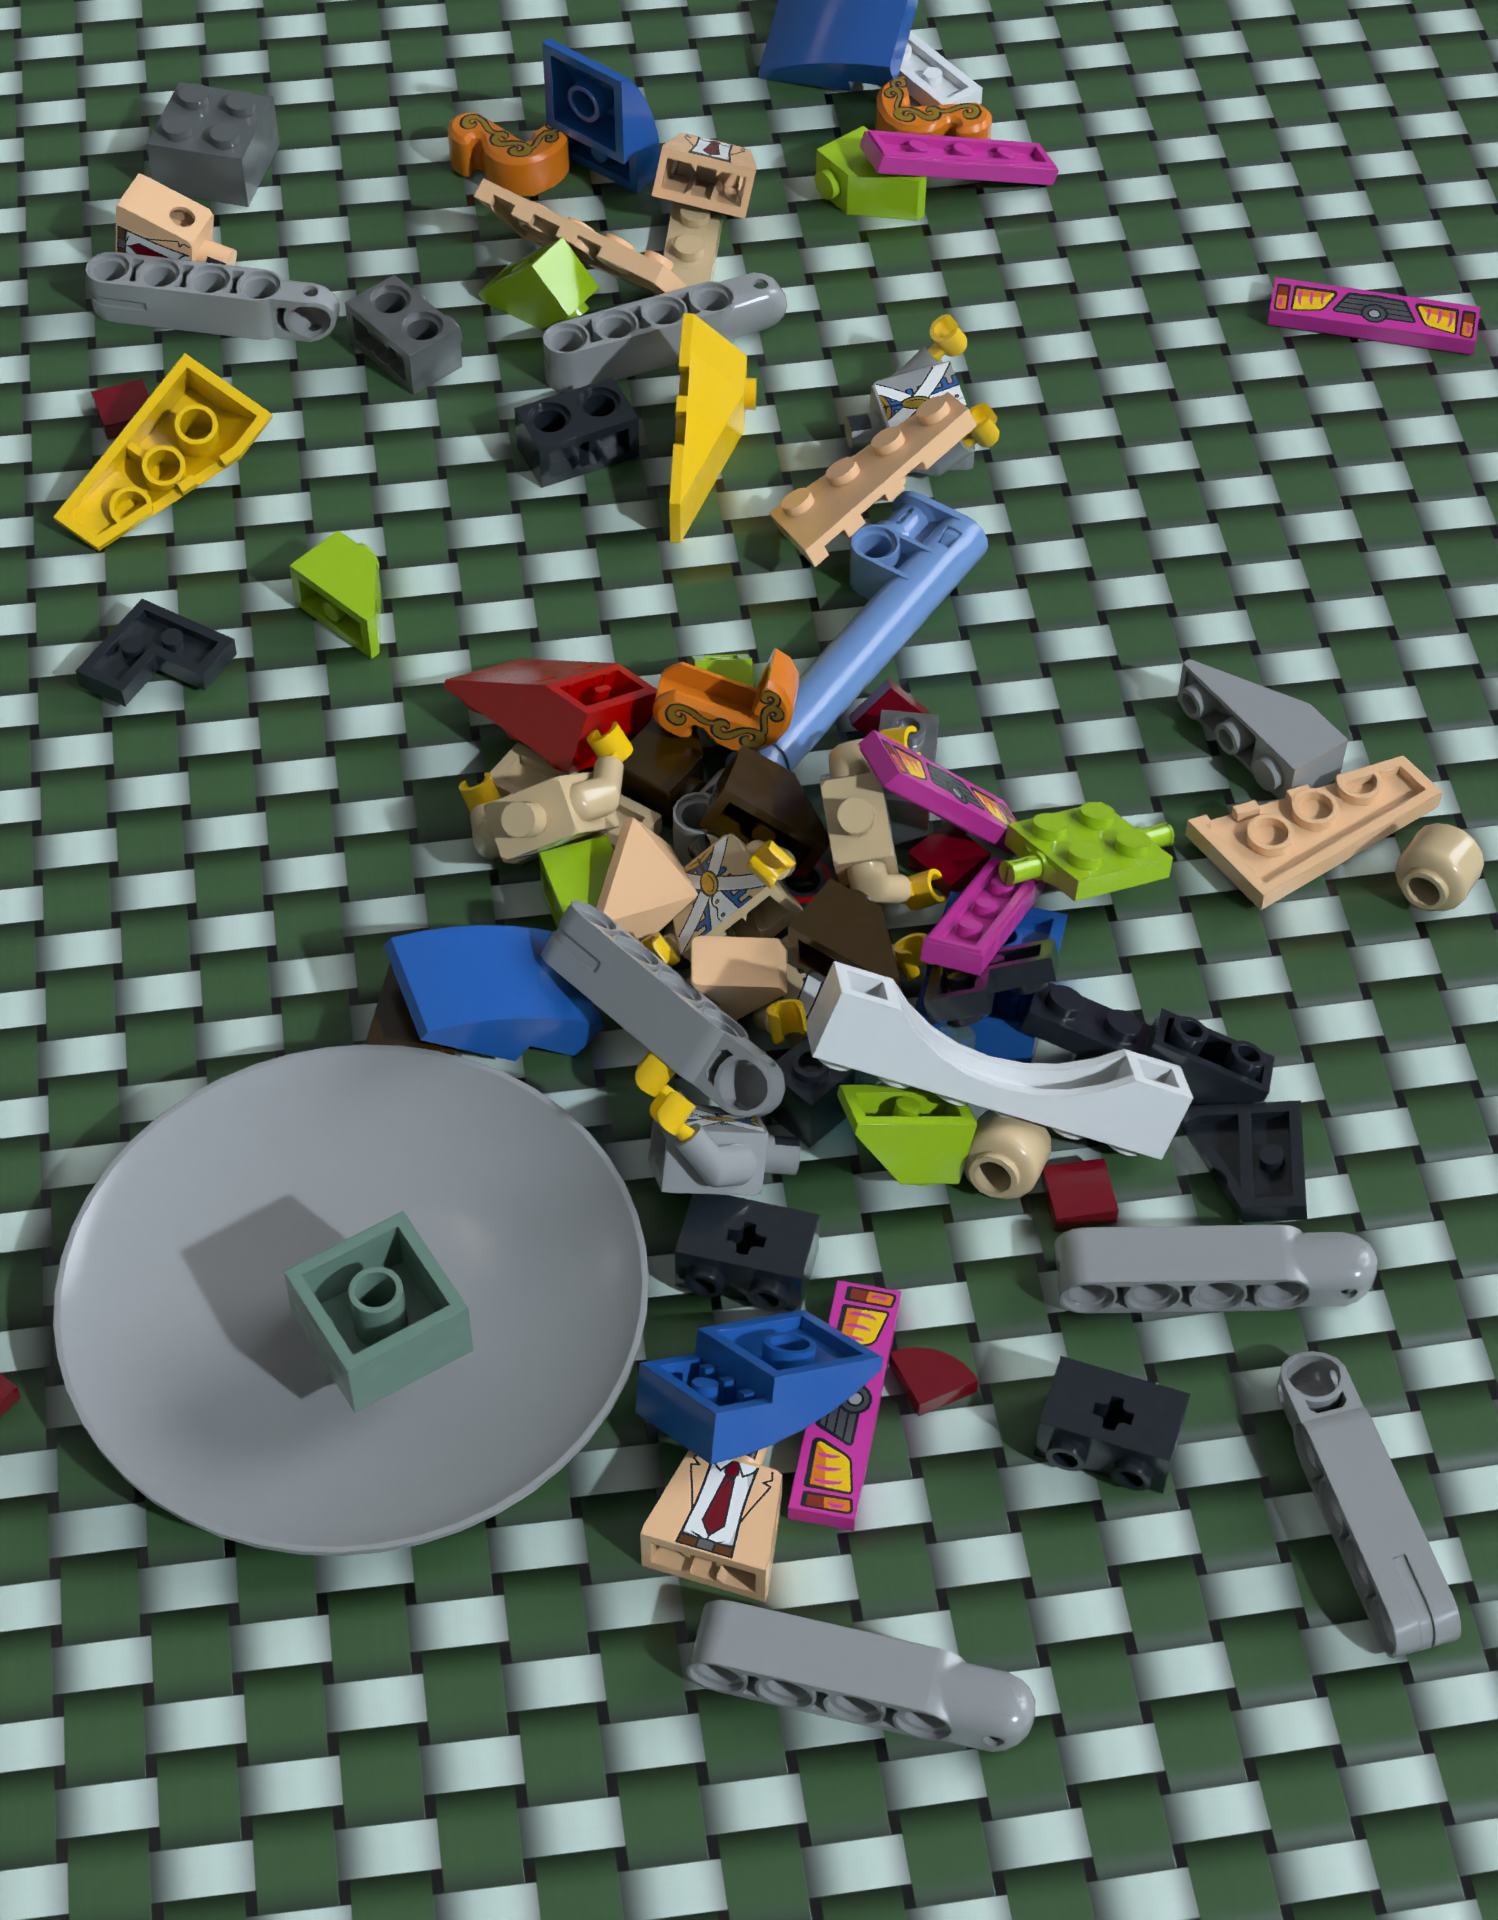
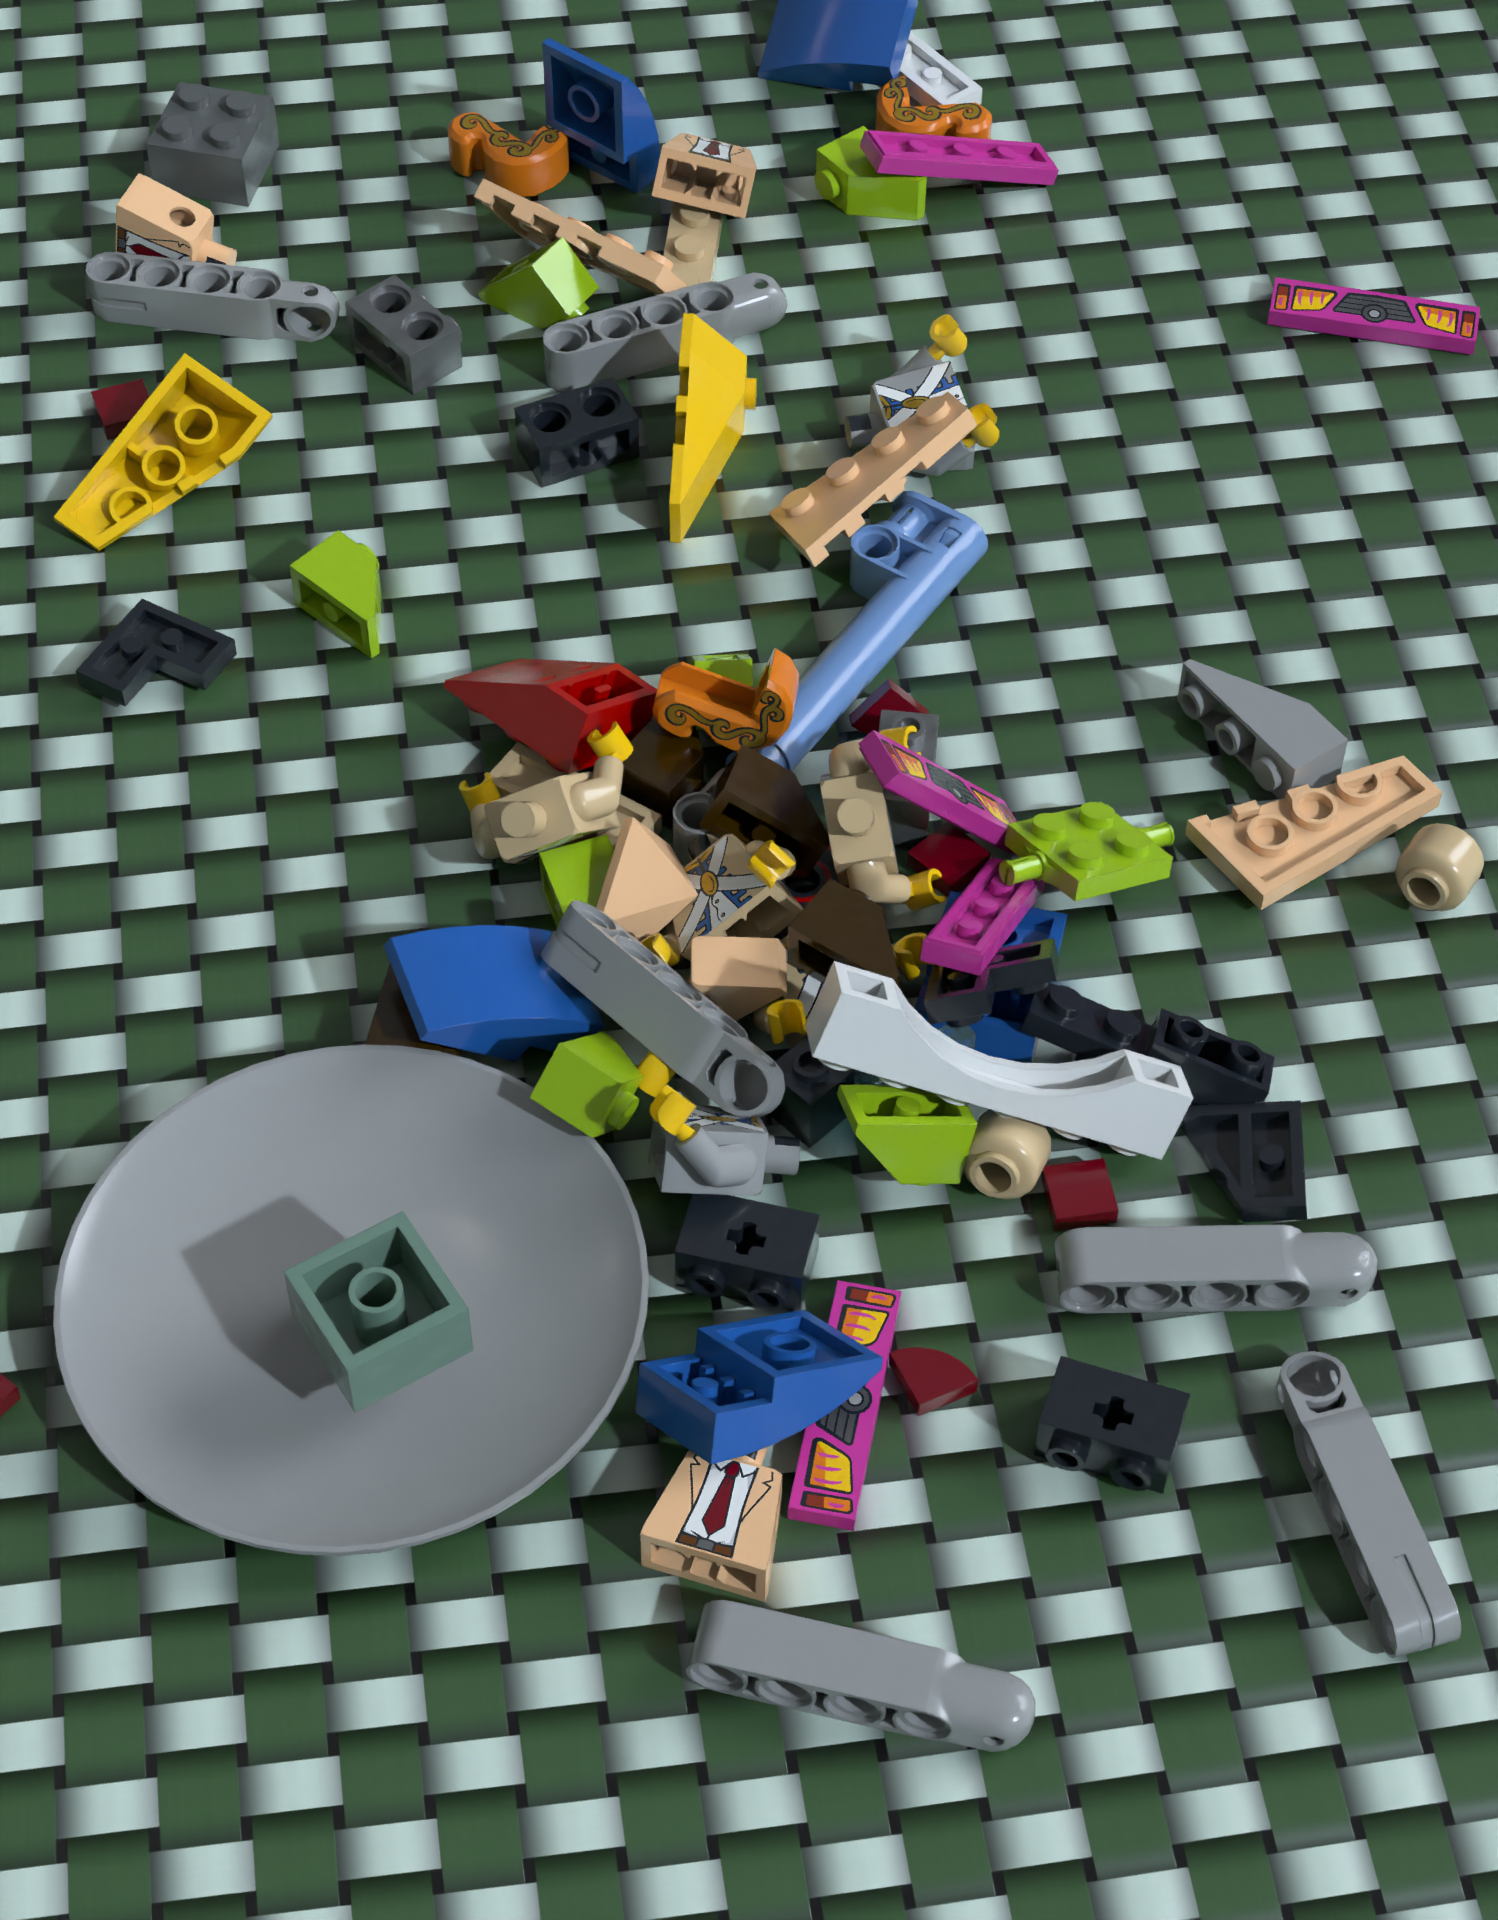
none -> lime slope [530,1031,643,1138]

